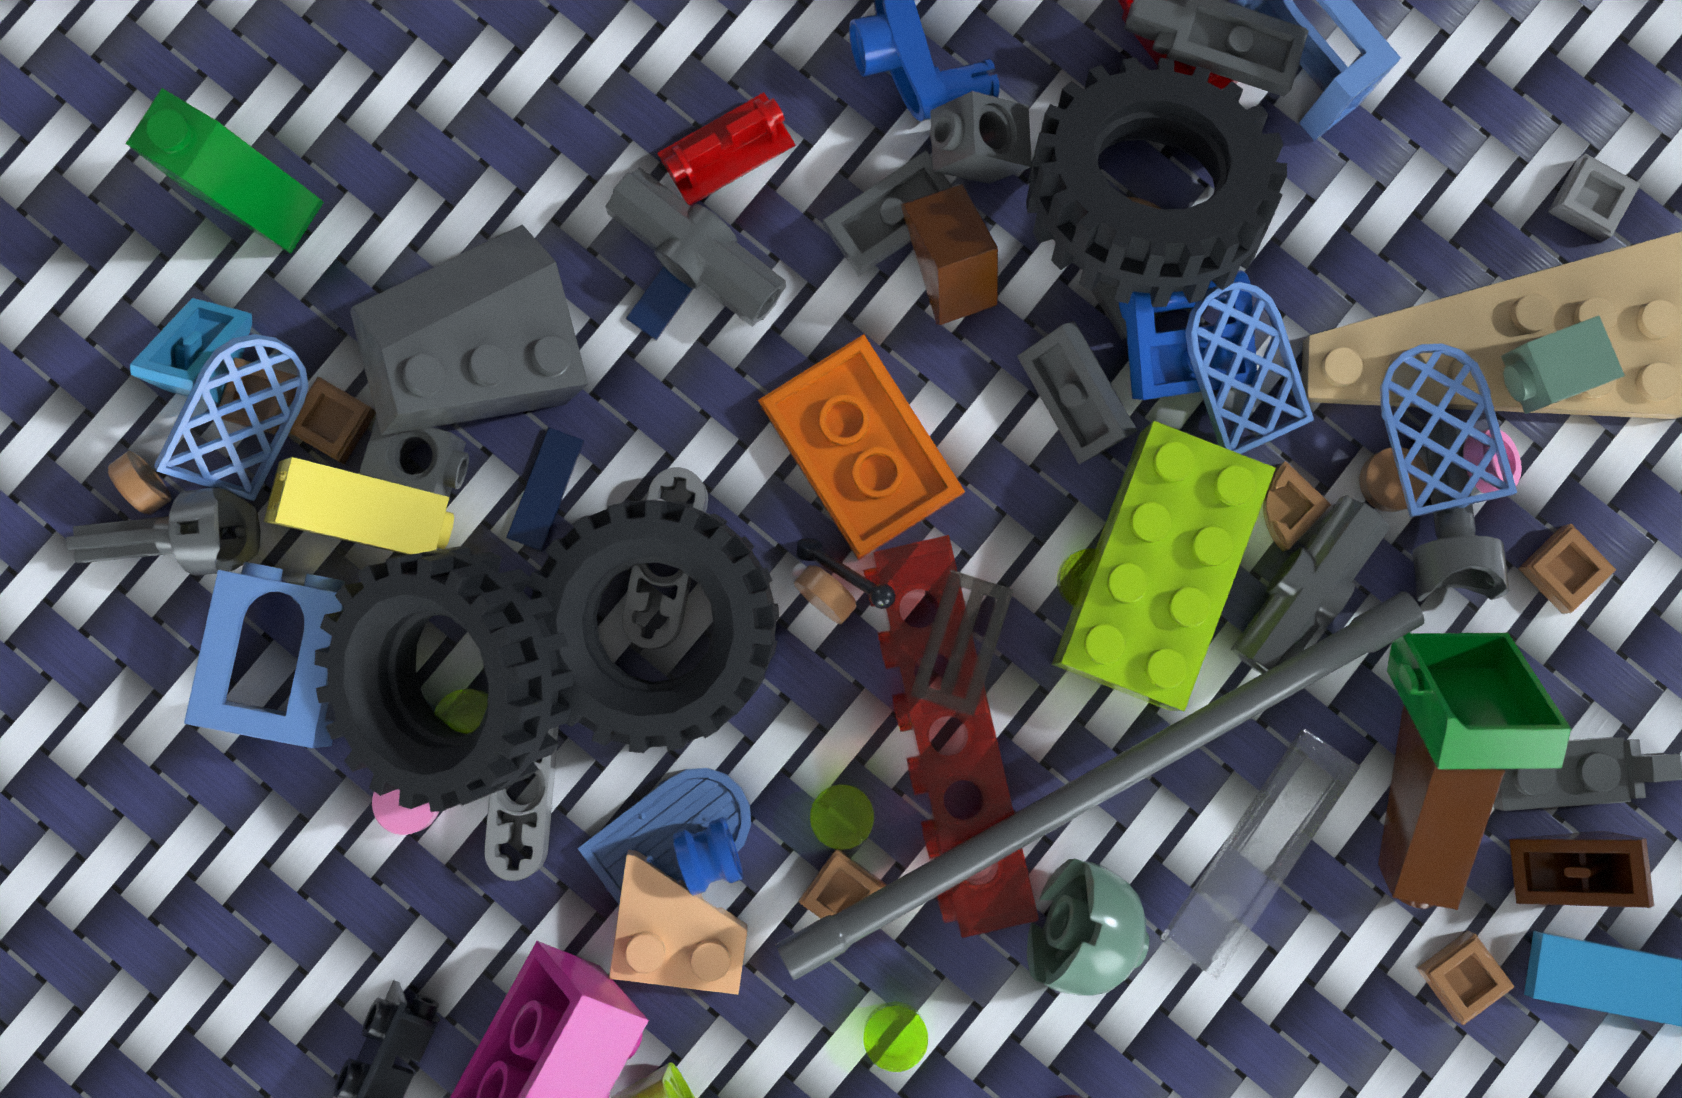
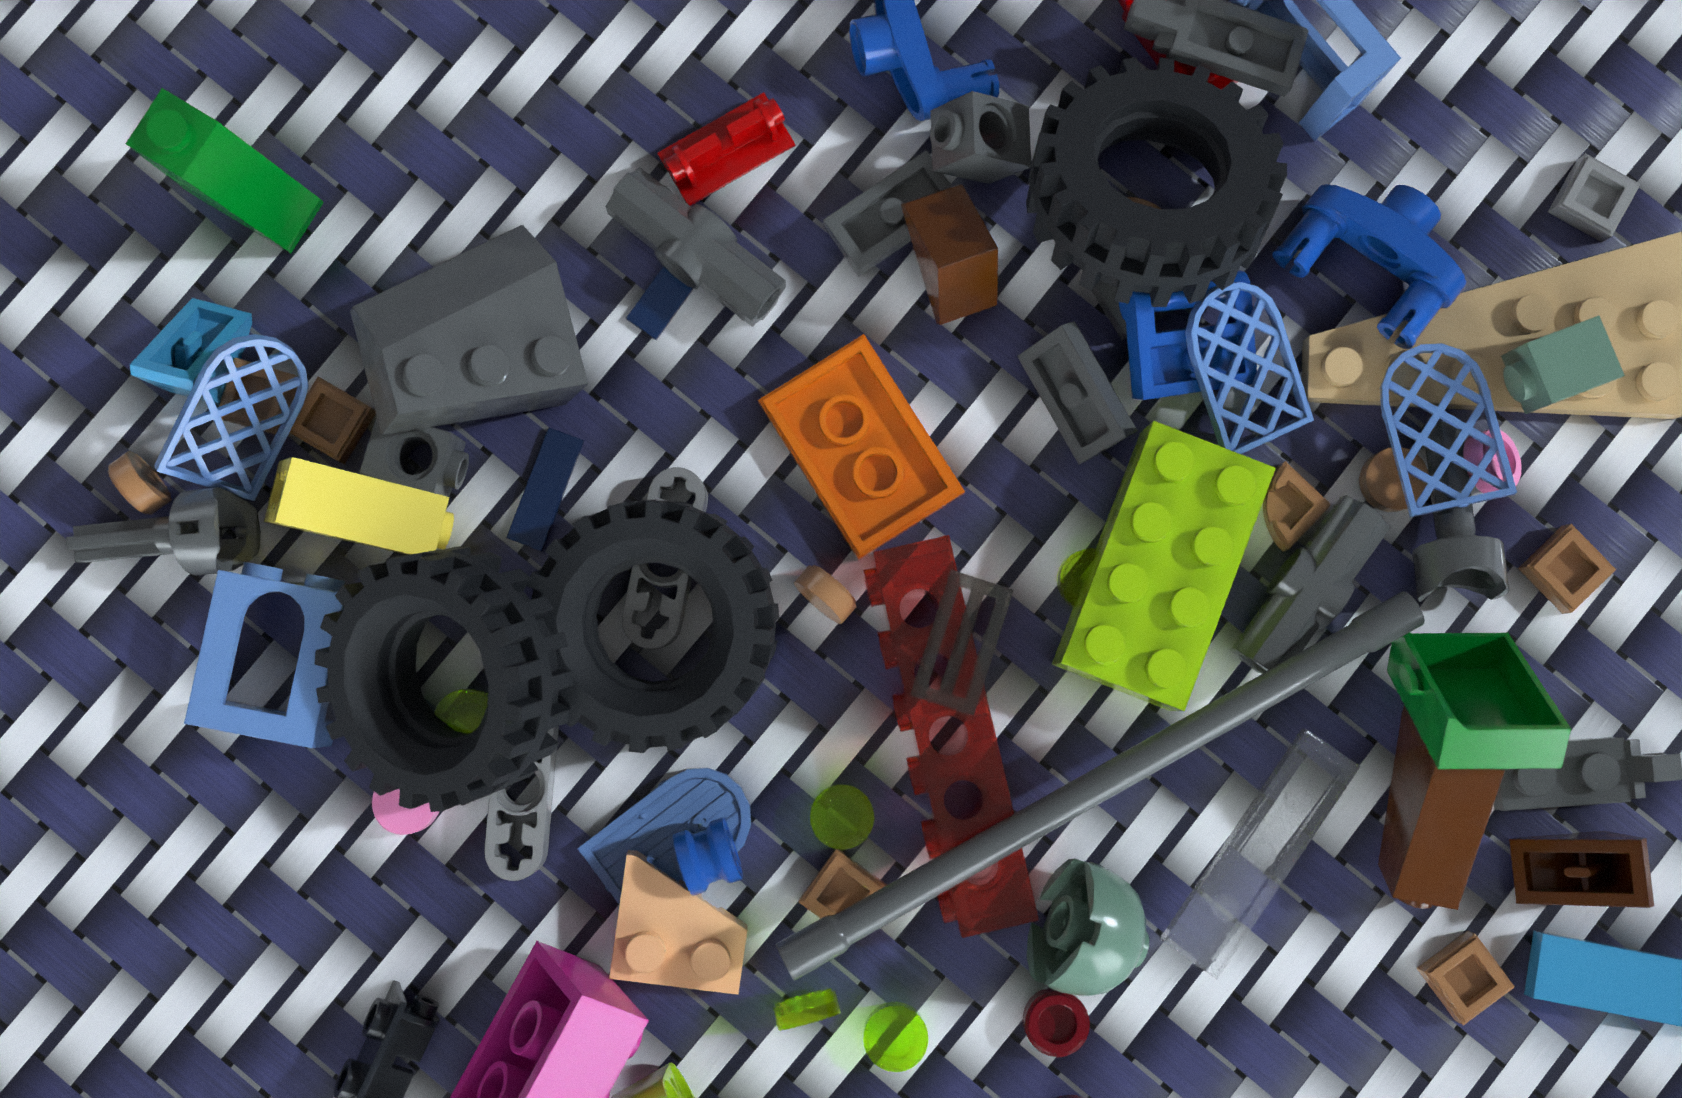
black hinge [796,538,896,609] -> none
none -> clear neon green tile [773,988,841,1031]
none -> dark red tile [1023,988,1090,1057]
none -> blue connector [1272,184,1466,349]

